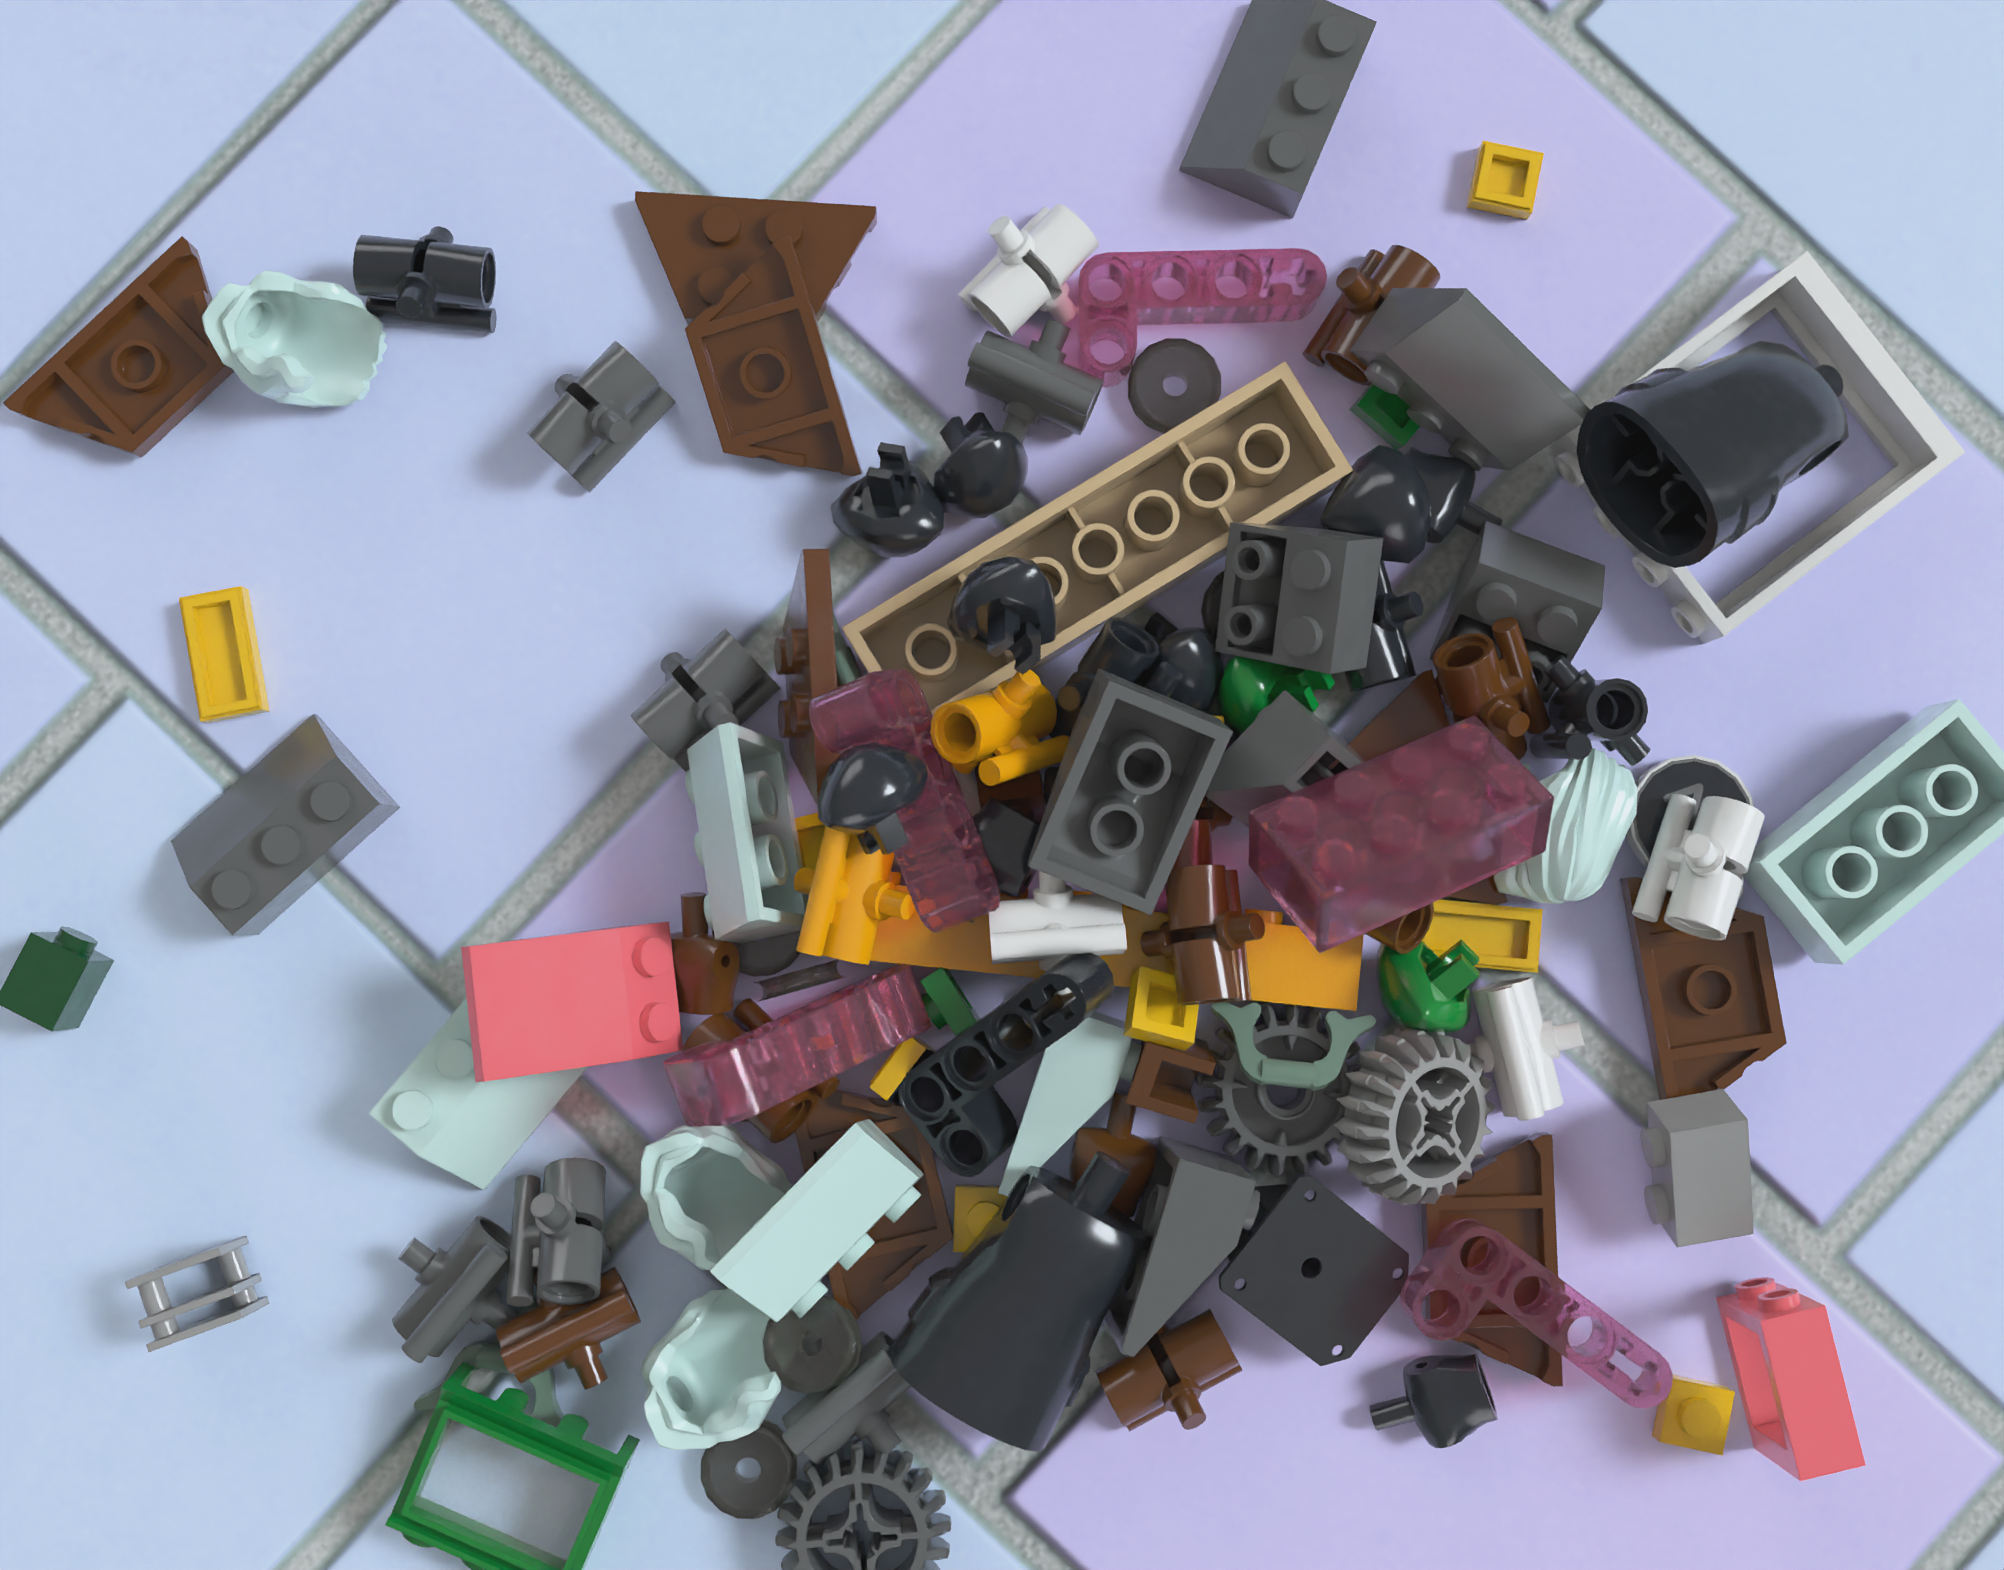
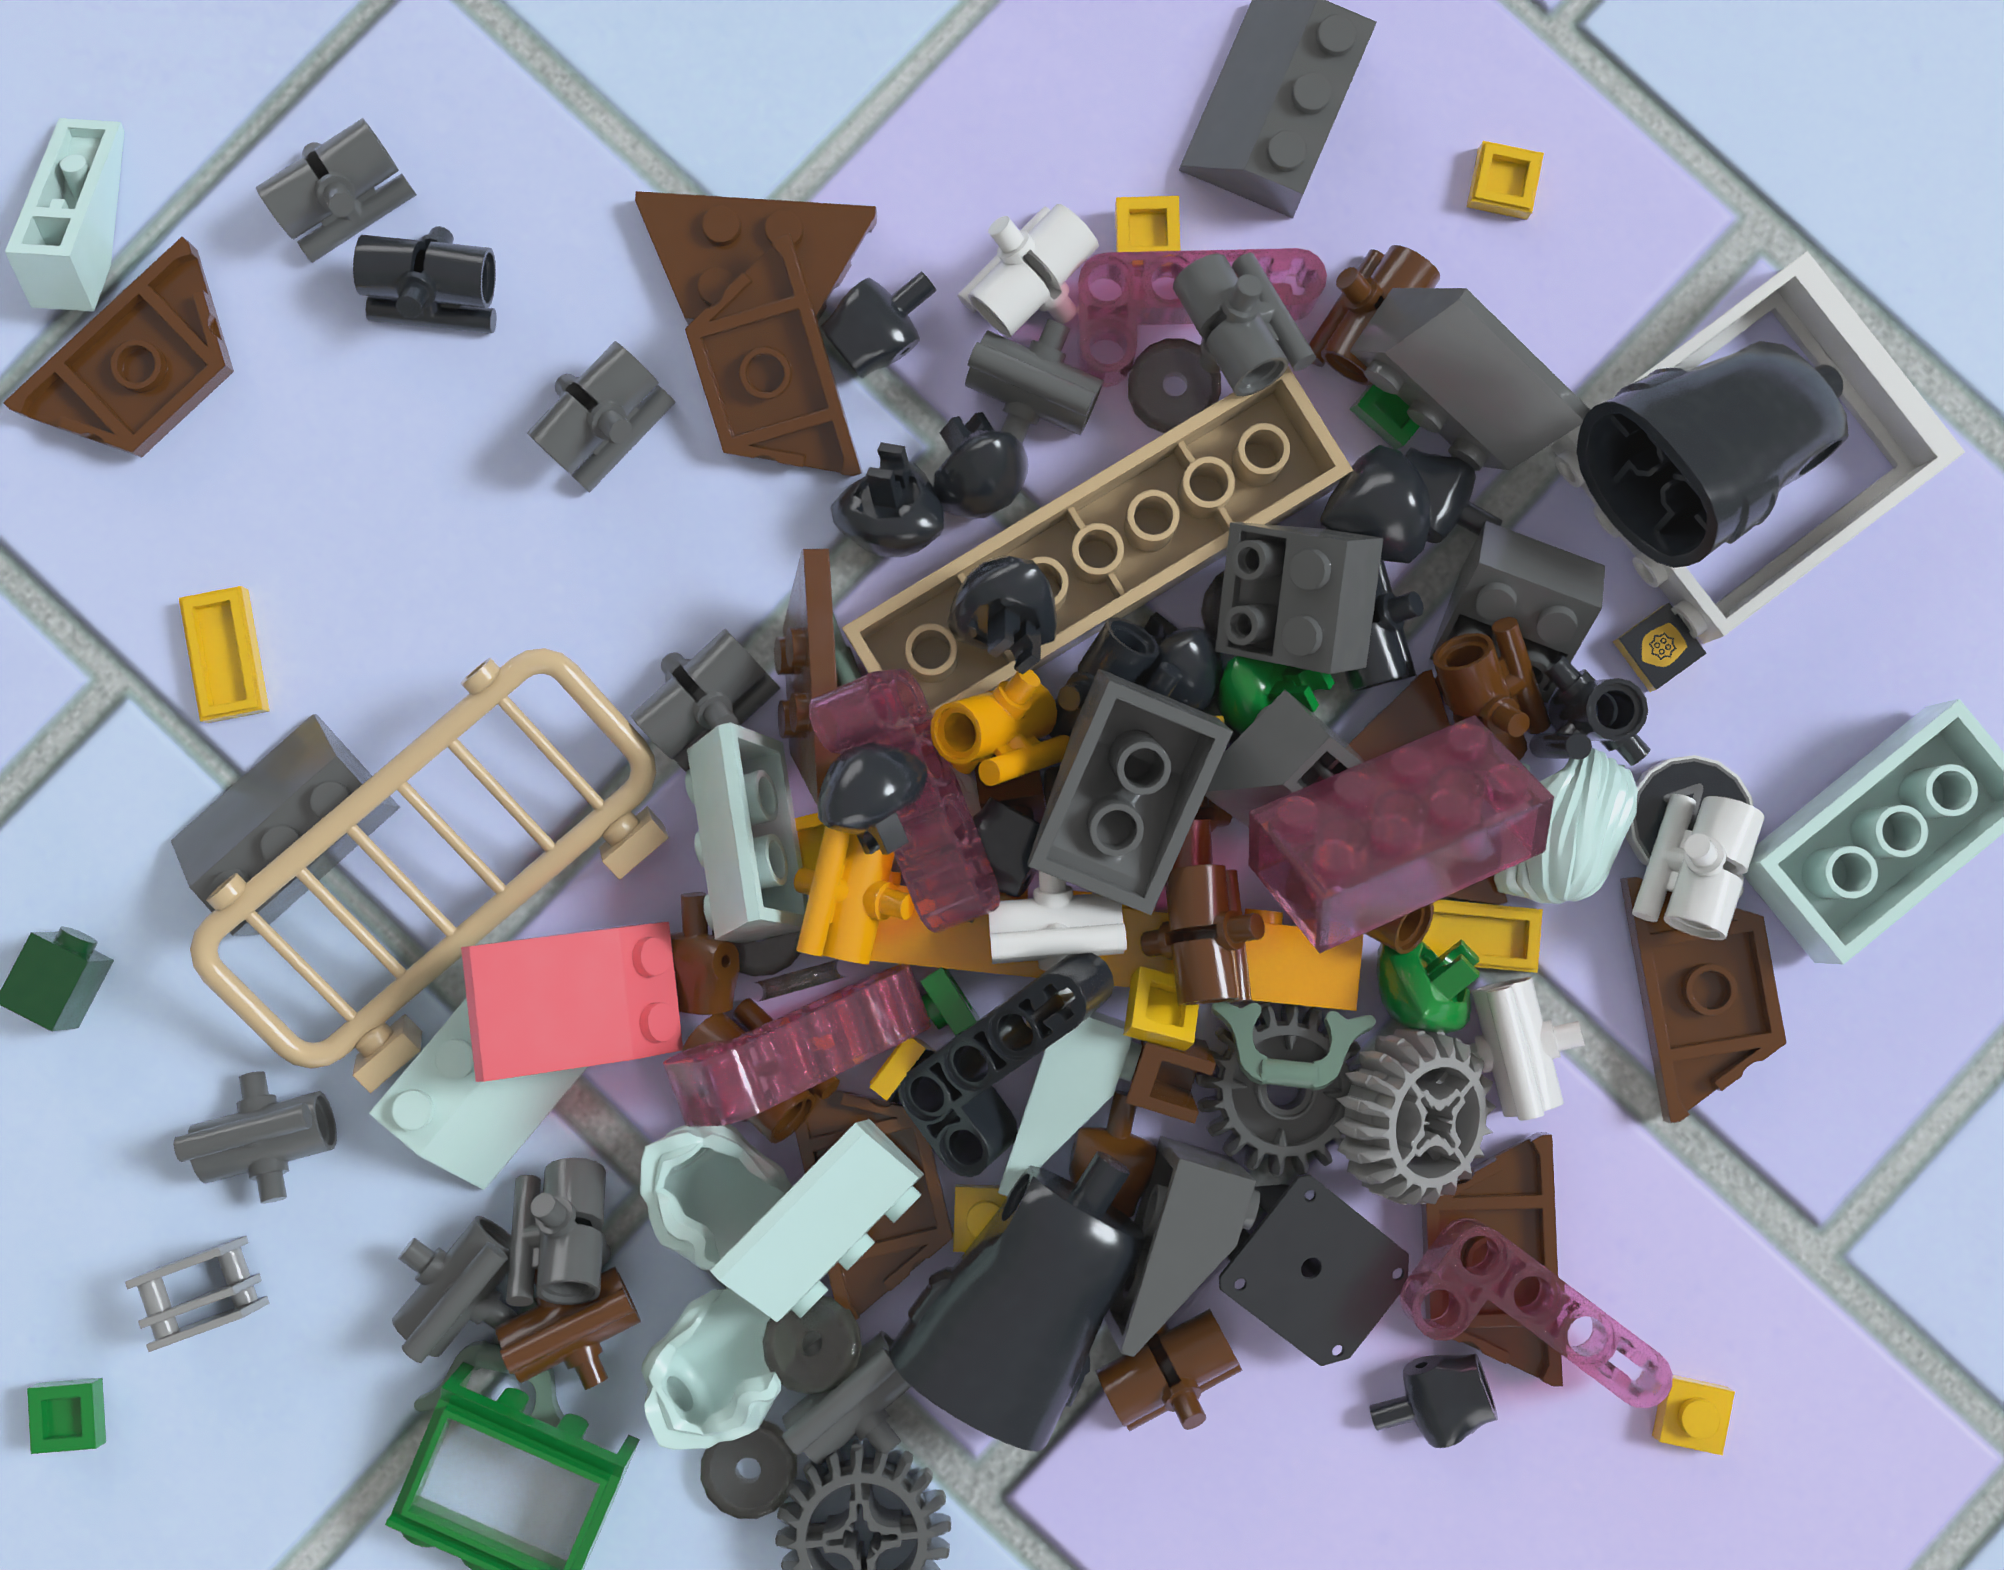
light aqua hair [202,271,387,408] -> none
light grey brick [1640,1089,1754,1248] -> none
coral window [1716,1277,1866,1481] -> none
none -> light aqua slope [5,118,125,311]
none -> green plate [27,1378,106,1454]
none -> dark grey pin [173,1071,337,1204]
none -> tan bar [190,648,669,1094]
none -> dark grey pin [256,118,417,263]
none -> black piece [820,271,937,379]
none -> yellow plate [1115,196,1181,266]
none -> dark grey pin [1173,252,1316,397]
none -> black tile [1612,603,1707,692]

